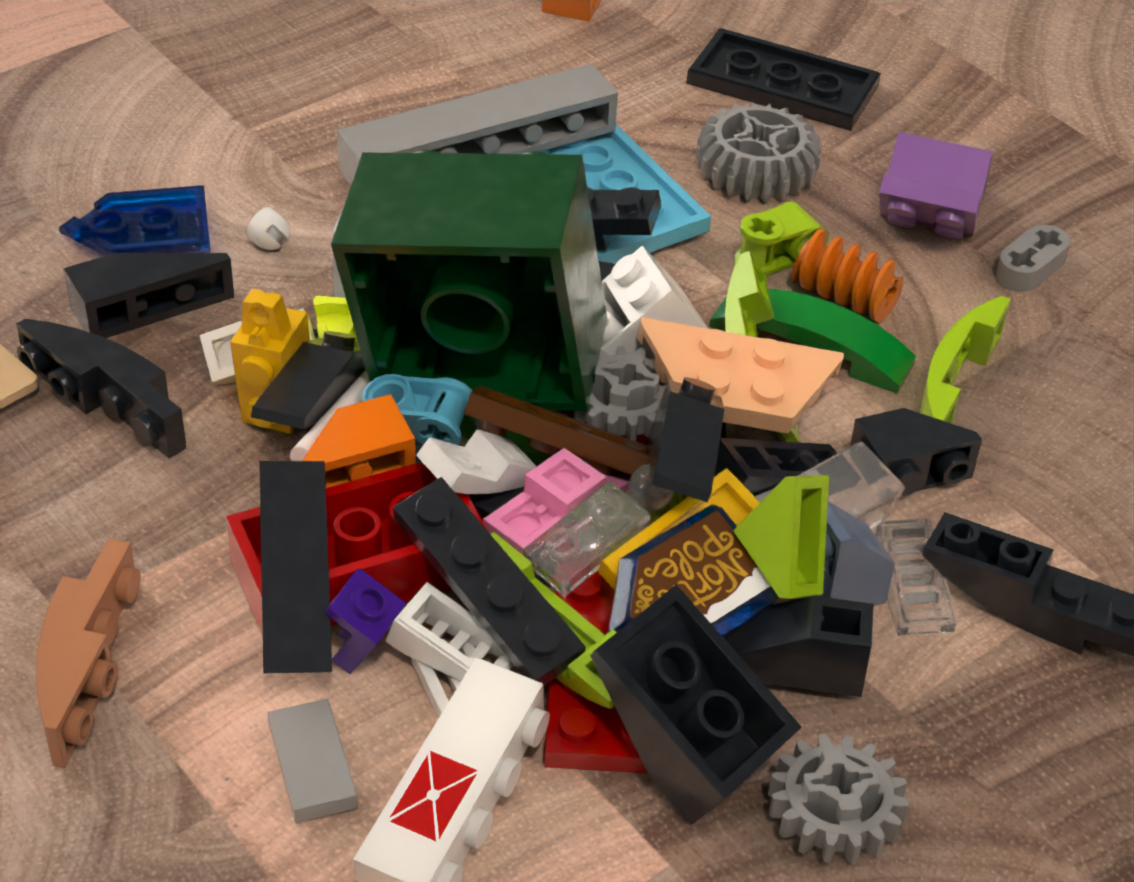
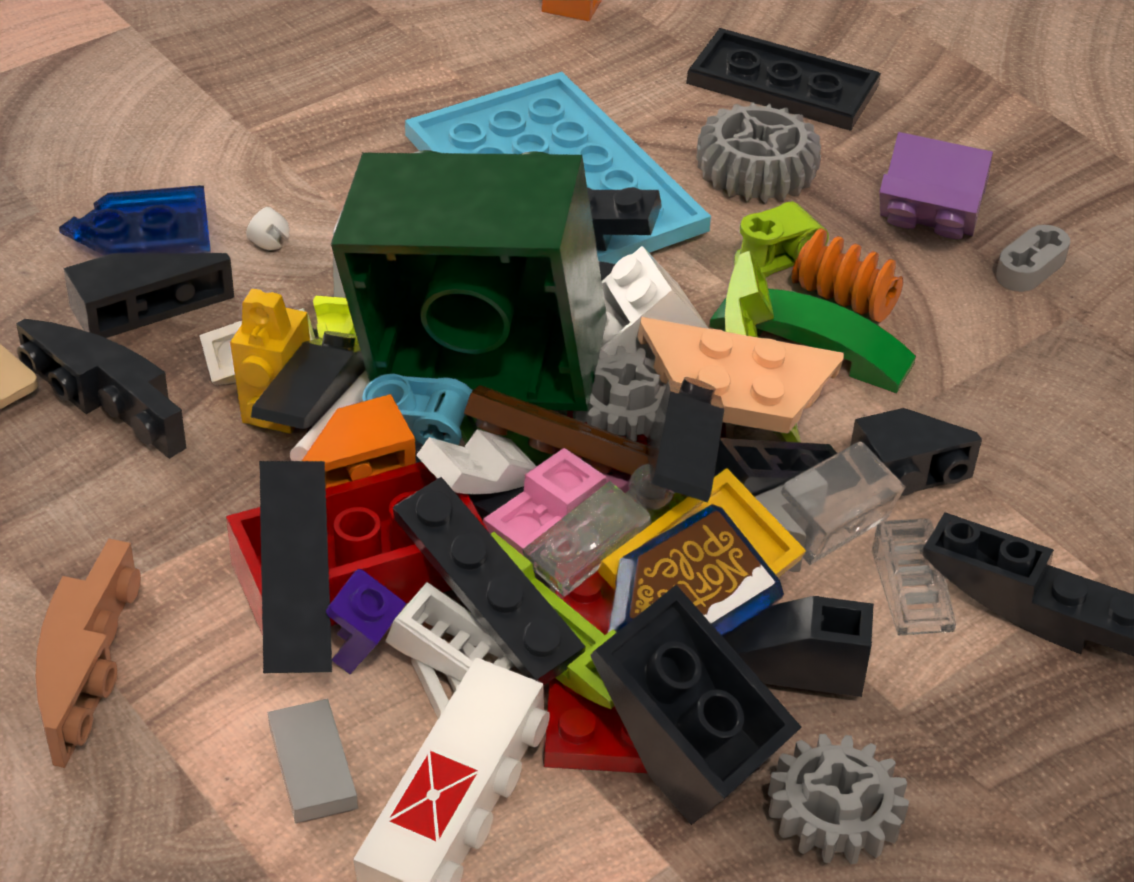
light grey brick [337,64,618,186] -> none
lime slope [733,474,829,599] -> none
sand blue slope [807,501,895,606] -> none
lime slope [920,296,1011,424] -> none

